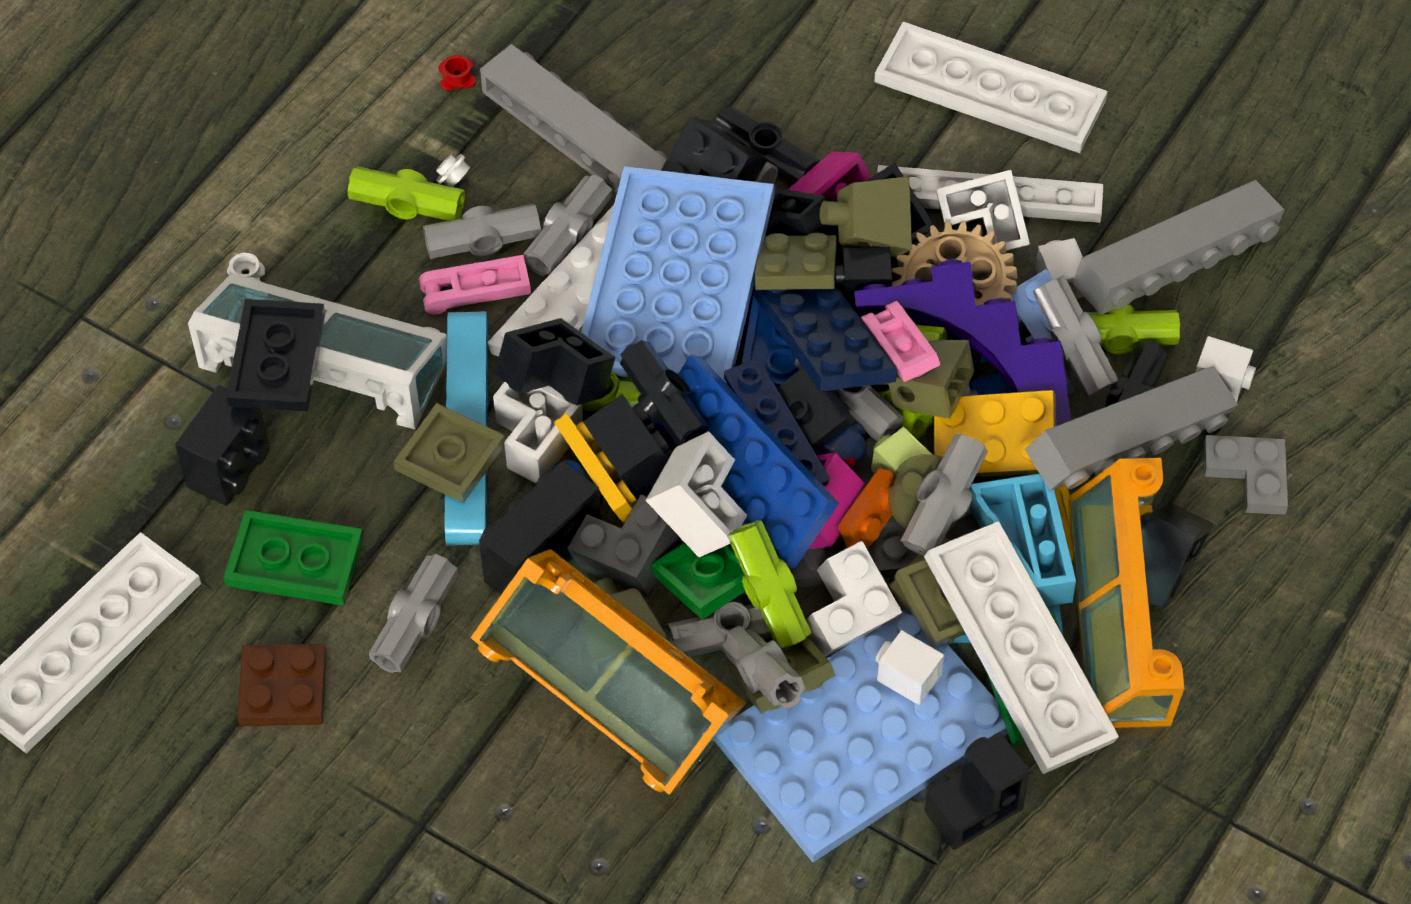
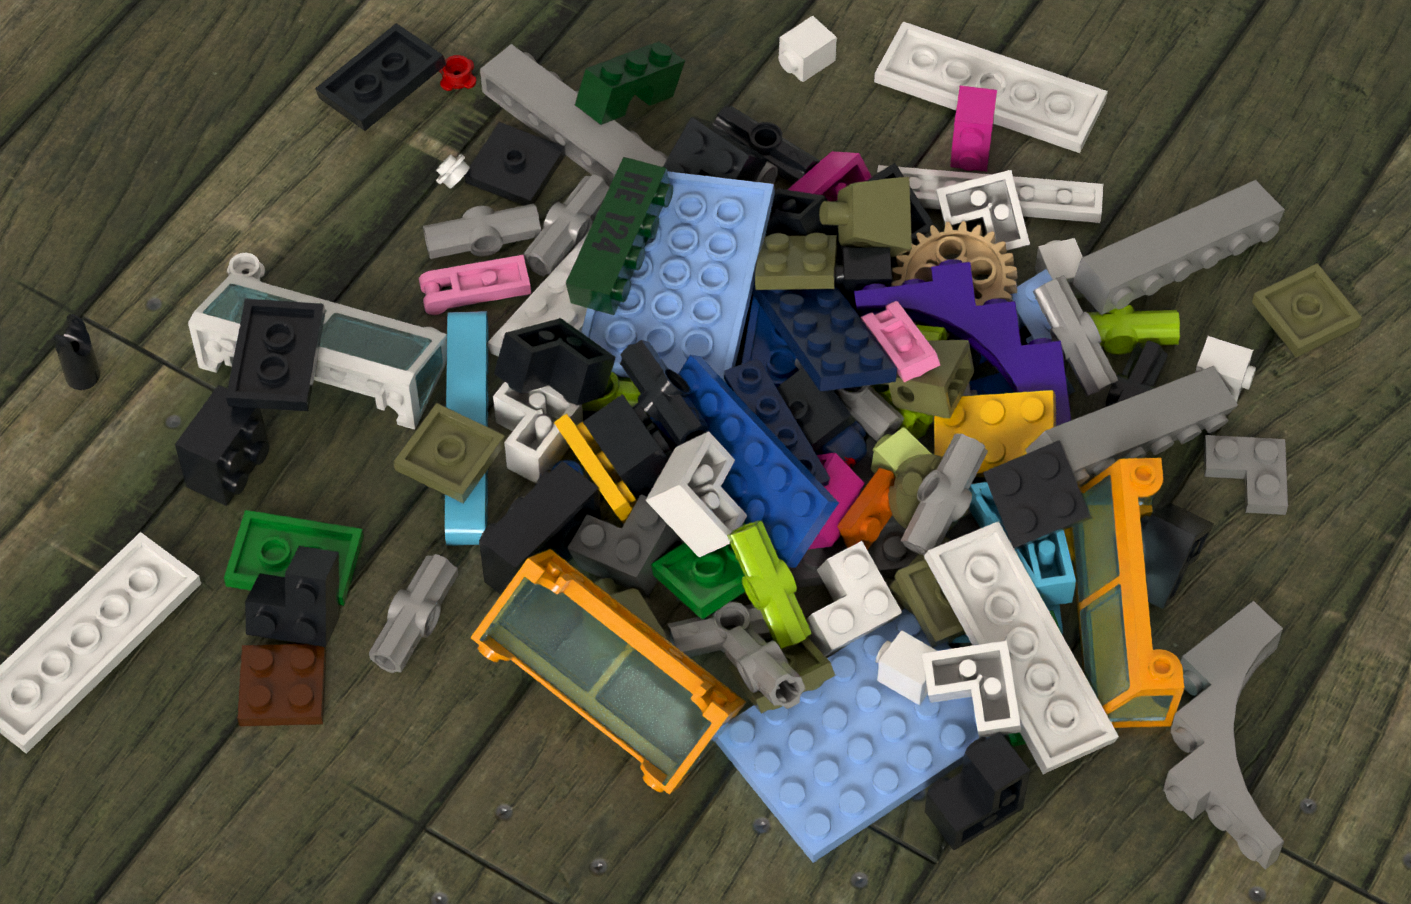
lime piece [347,166,466,221] -> none
none -> black piece [53,314,100,390]
none -> black brick [245,546,339,647]
none -> black plate [315,23,446,131]
none -> black plate [464,122,566,205]
none -> dark green brick [566,157,673,315]
none -> dark green arch [575,41,685,125]
none -> white brick [778,16,837,82]
none -> white brick [922,640,1021,738]
none -> dark pink brick [950,85,997,172]
none -> black plate [983,440,1093,550]
none -> light grey arch [1163,601,1284,870]
none -> olive plate [1252,263,1362,357]

